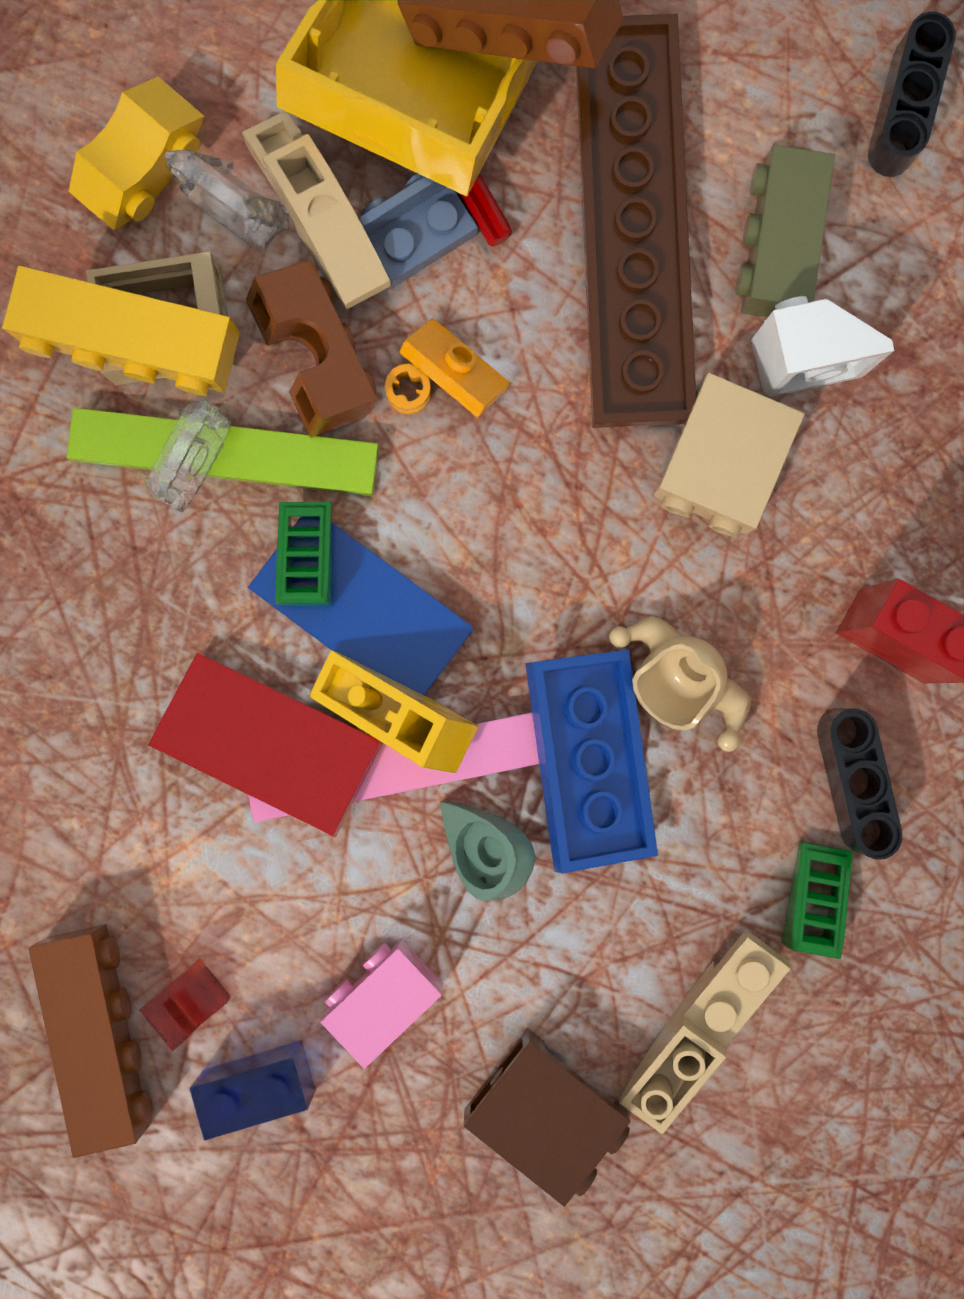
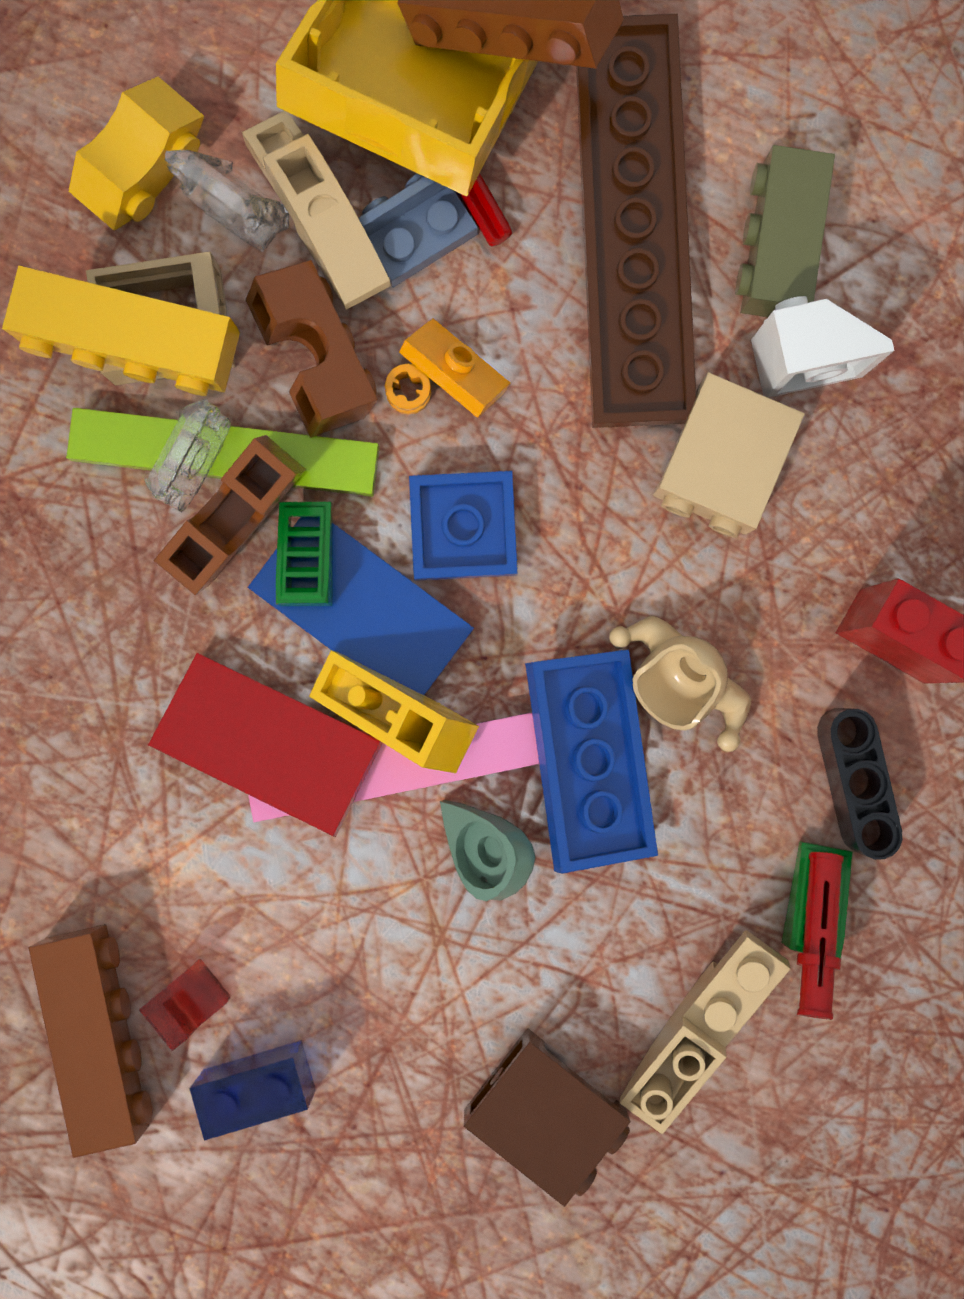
bright pink brick [320,939,443,1069] -> none
black beam [868,11,956,177] -> none
none -> dark orange arch [154,435,306,595]
none -> blue plate [409,471,518,581]
none -> red pin [797,852,844,1020]

